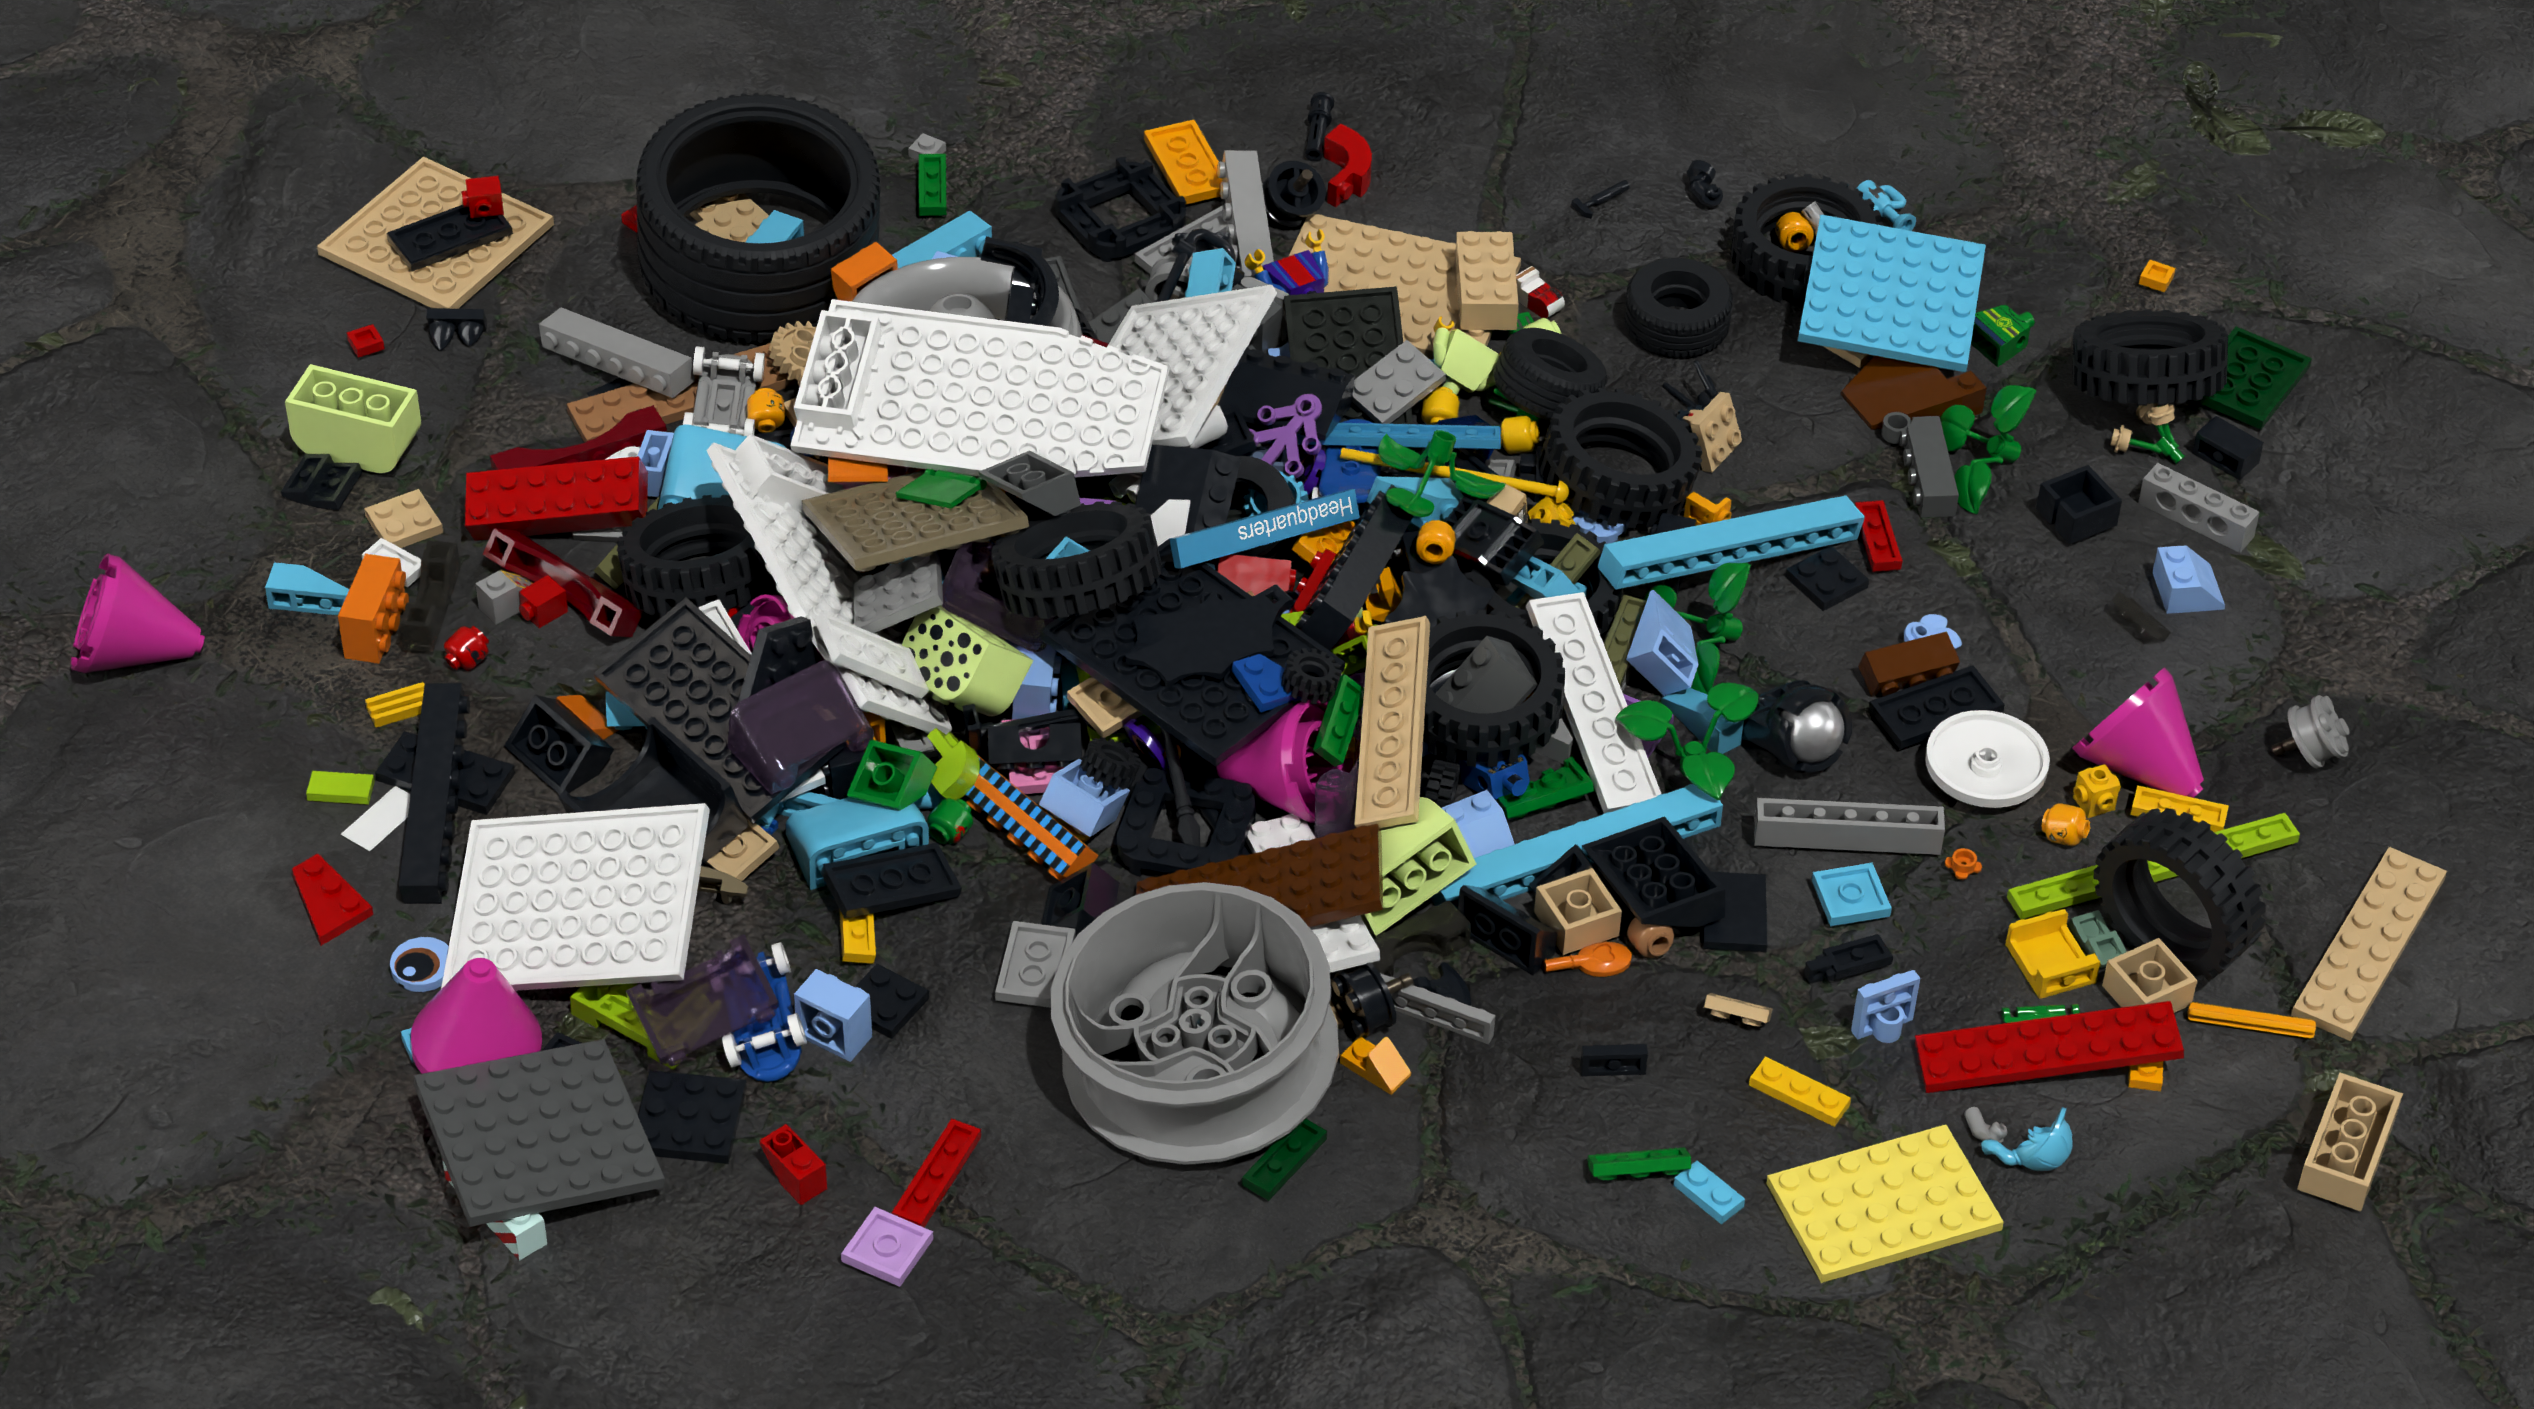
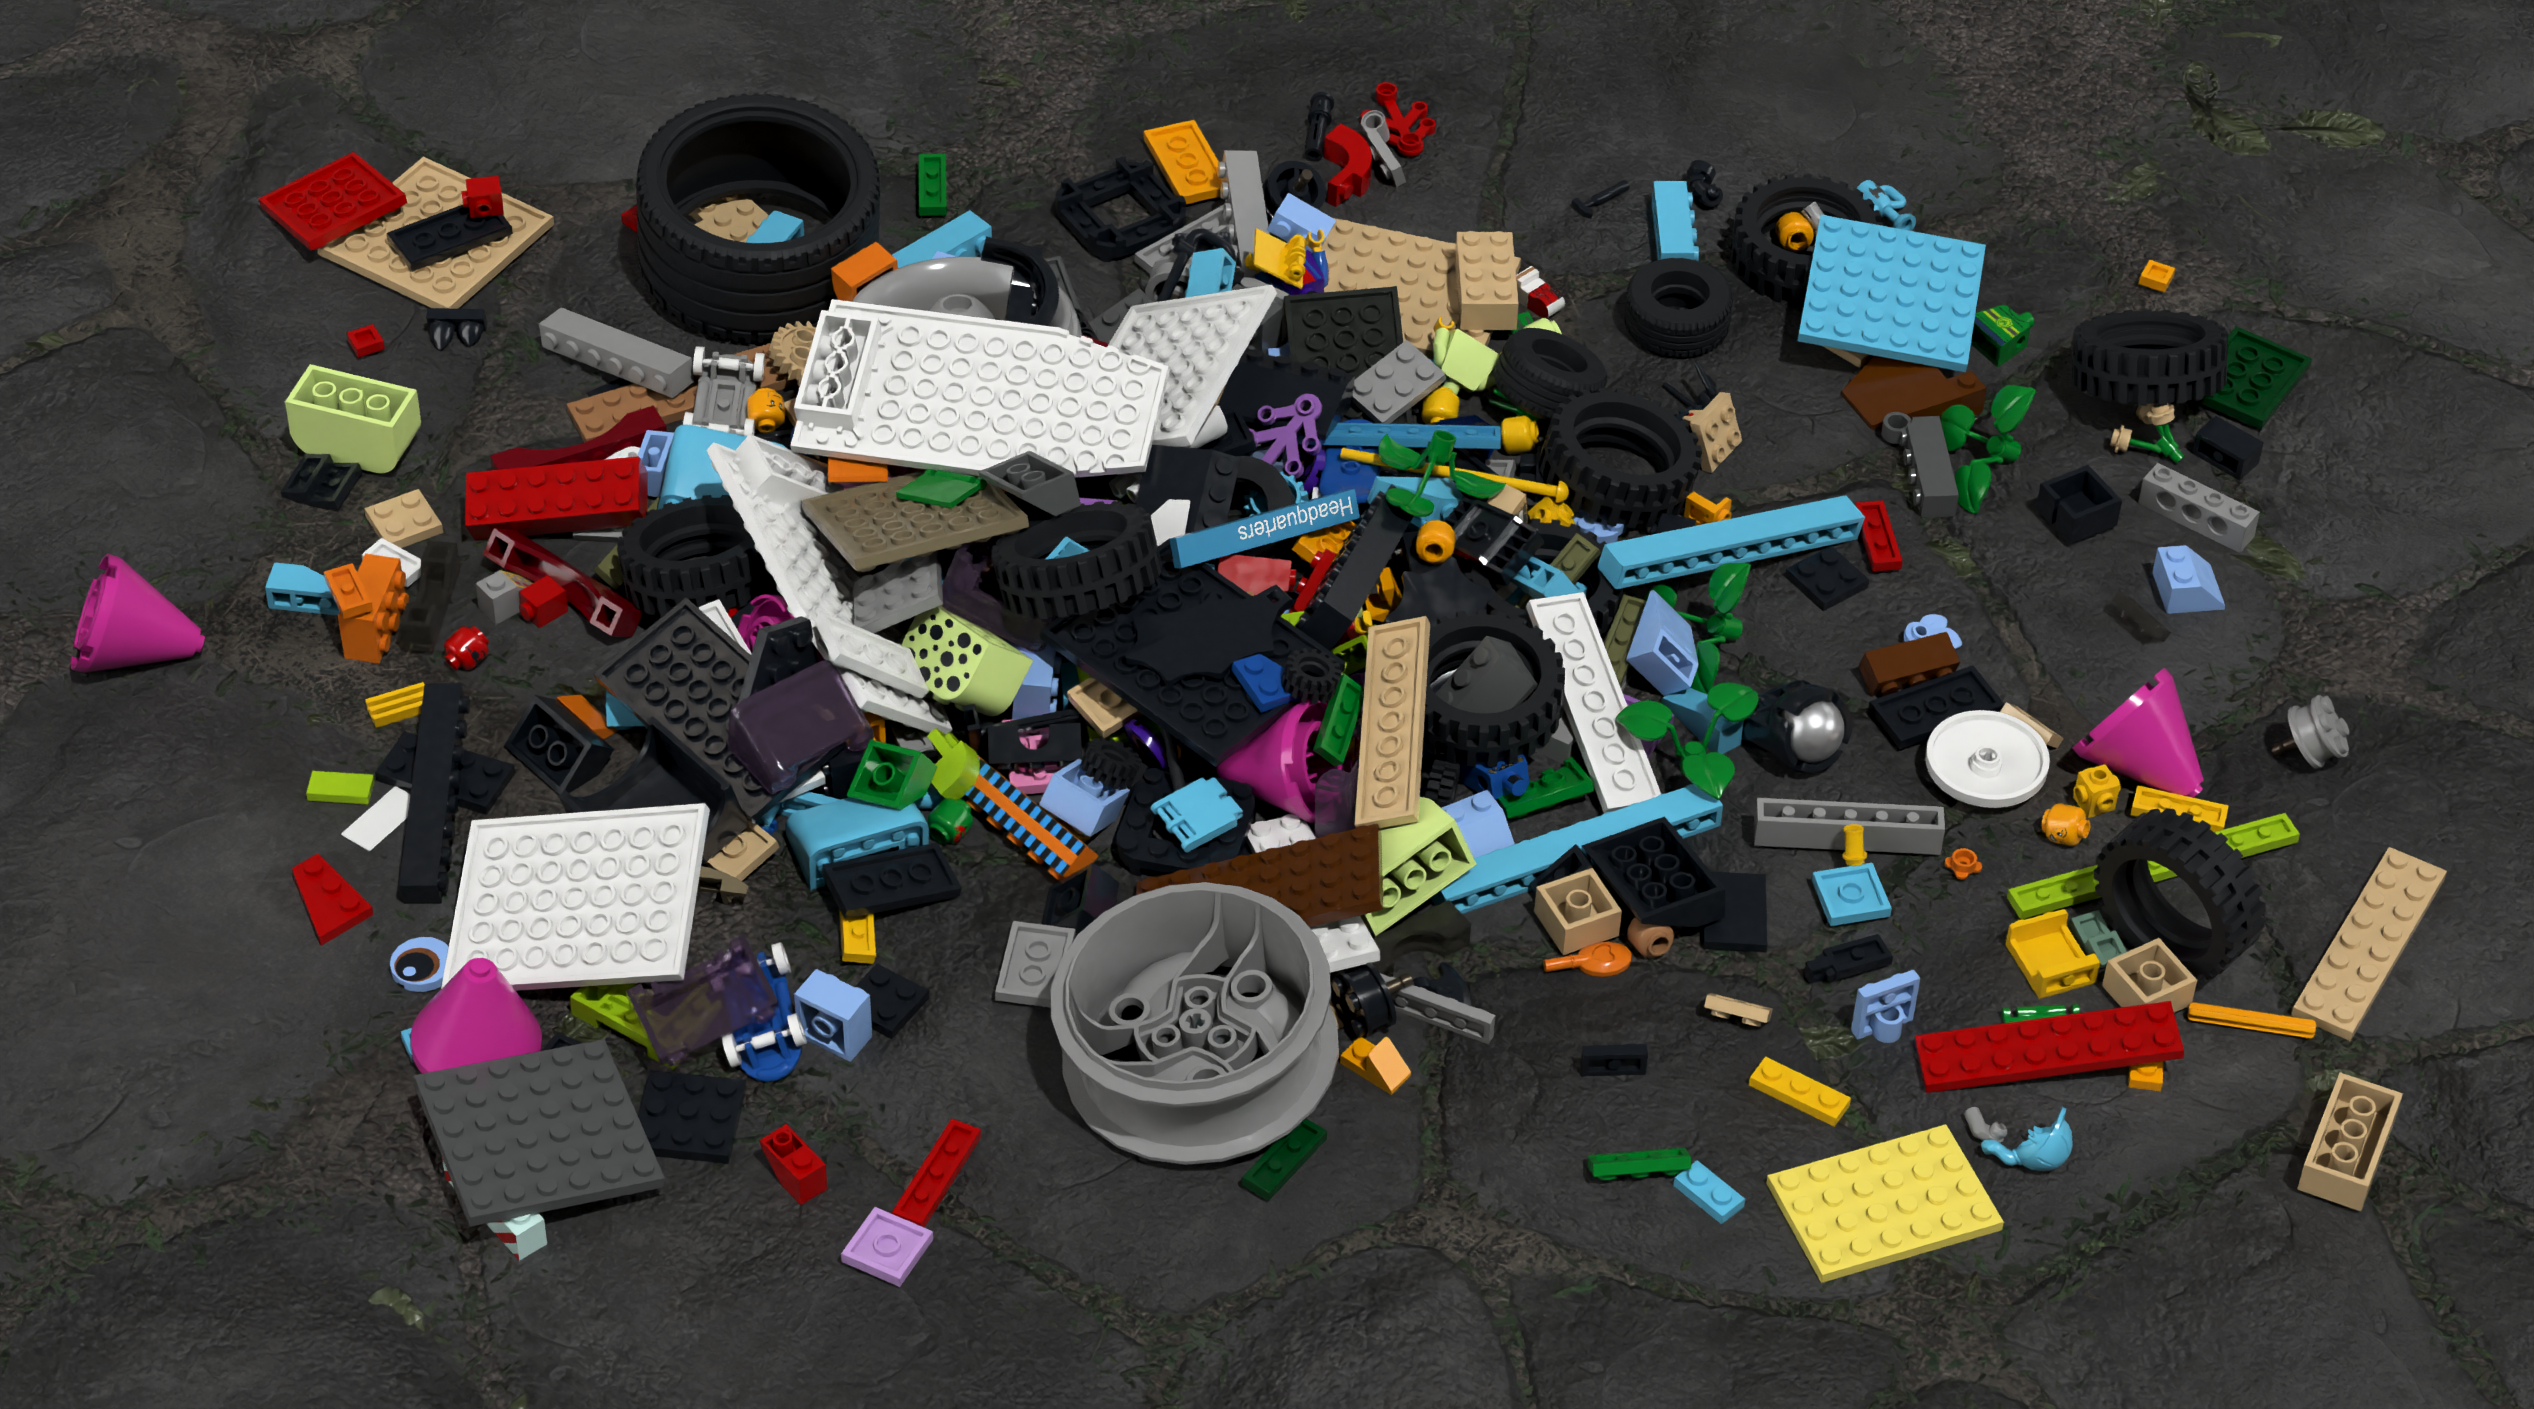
light grey plate [908,133,946,160] -> none
black slope [1457,885,1557,975] -> none
none -> red plate [258,152,408,251]
none -> orange plate [324,563,373,619]
none -> medium azure plate [1150,777,1243,852]
none -> yellow hinge [1253,228,1306,289]
none -> light blue brick [1267,193,1336,253]
none -> red plant [1360,82,1436,157]
none -> light grey plate [1361,110,1406,187]
none -> medium azure brick [1652,181,1699,261]
none -> yellow pin [1842,824,1867,866]
none -> tan plate [2000,702,2064,748]

